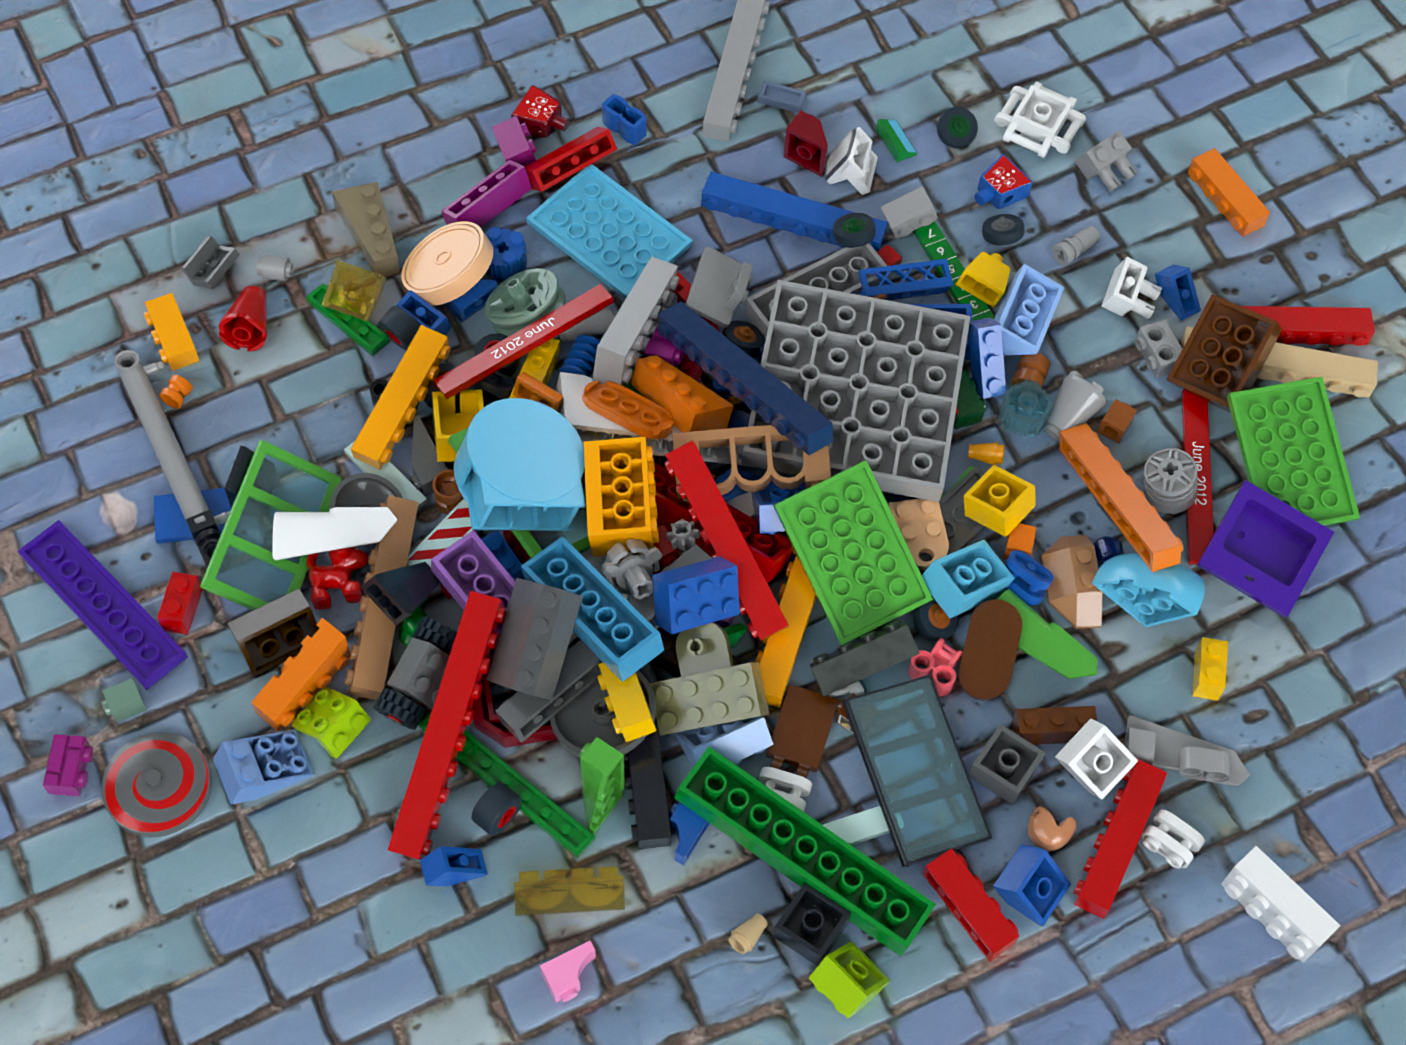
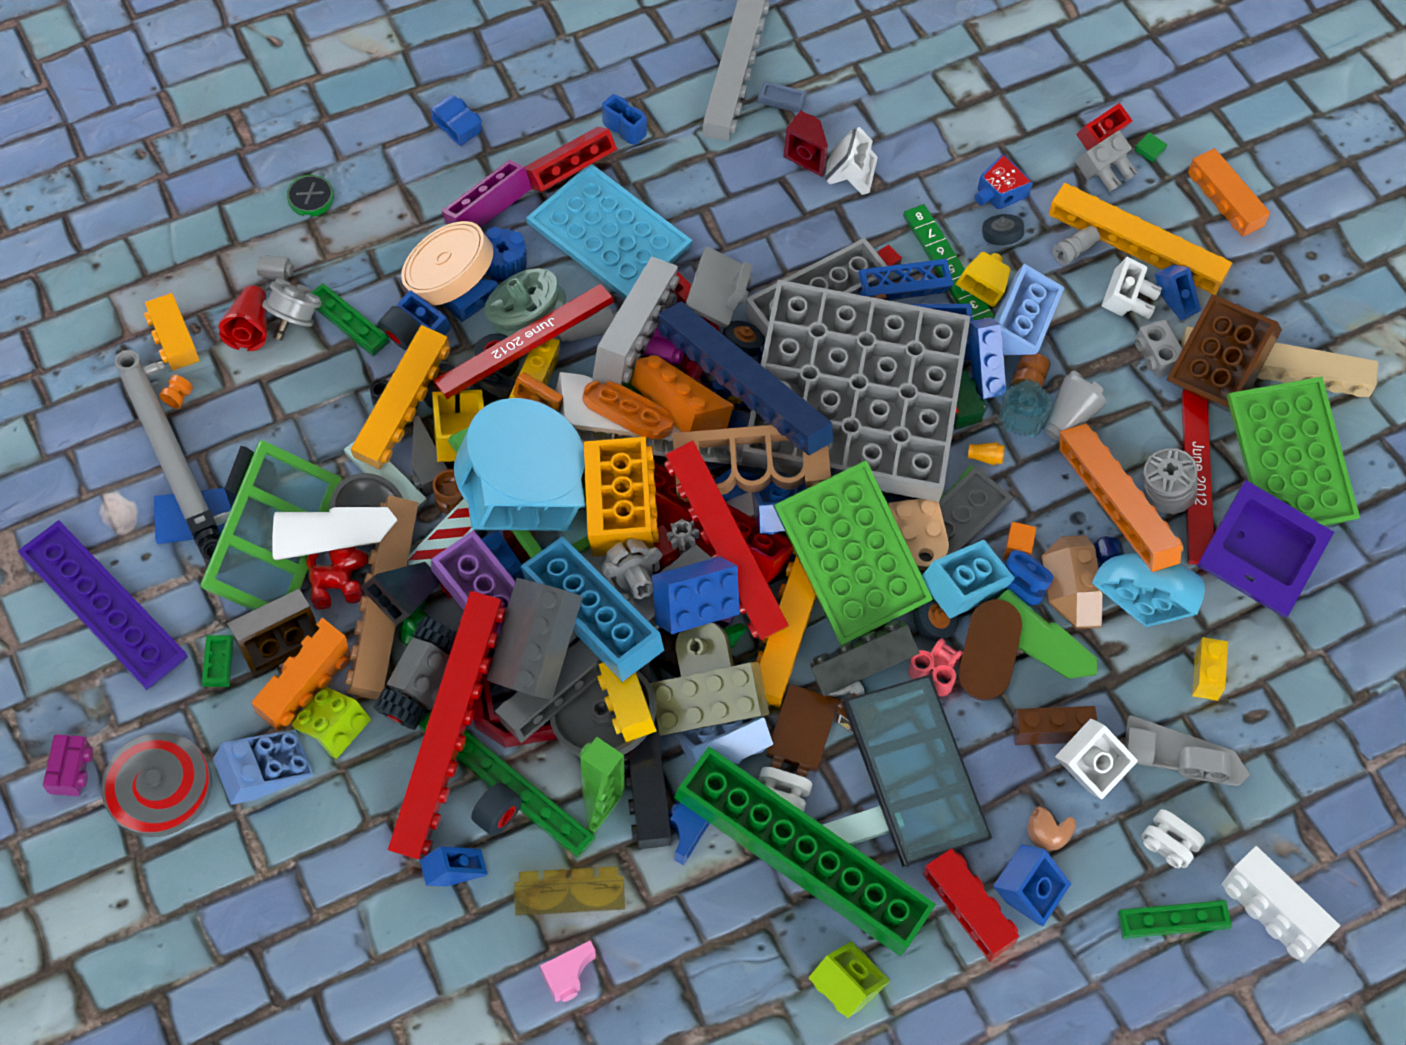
sand green brick [101,678,147,723] -> none
red brick [157,571,203,635] -> none
dark grey bracket [182,236,240,289] -> none
clear yellow slope [322,260,387,321] -> none
dark tan wedge [331,182,400,277] -> none
magenta brick [492,116,537,167] -> none
torso [511,85,569,138] -> none
blue piece [558,335,600,377] -> none
blue brick [701,171,888,252] -> none
tan cone [729,913,768,954] -> none
black brick [773,883,851,966] -> none
black wheel [833,213,876,248] -> none
green slope [876,119,917,162] -> none
light grey brick [881,186,938,239] -> none
black wheel [937,107,978,149] -> none
yellow brick [963,465,1036,537] -> none
dark grey brick [969,724,1046,805] -> none
white brick [994,81,1086,158] -> none
red brick [1073,759,1168,919] -> none
dark orange brick [1098,399,1137,444] -> none
red brick [1242,306,1375,346] -> none
none -> green plate [202,635,234,687]
none -> light grey wheel [262,278,321,341]
none -> black tile [287,175,334,217]
none -> blue brick [431,94,482,146]
none -> light orange brick [1048,182,1232,296]
none -> red brick [1076,103,1133,151]
none -> green tile [1117,900,1232,939]
none -> green tile [1135,132,1168,163]

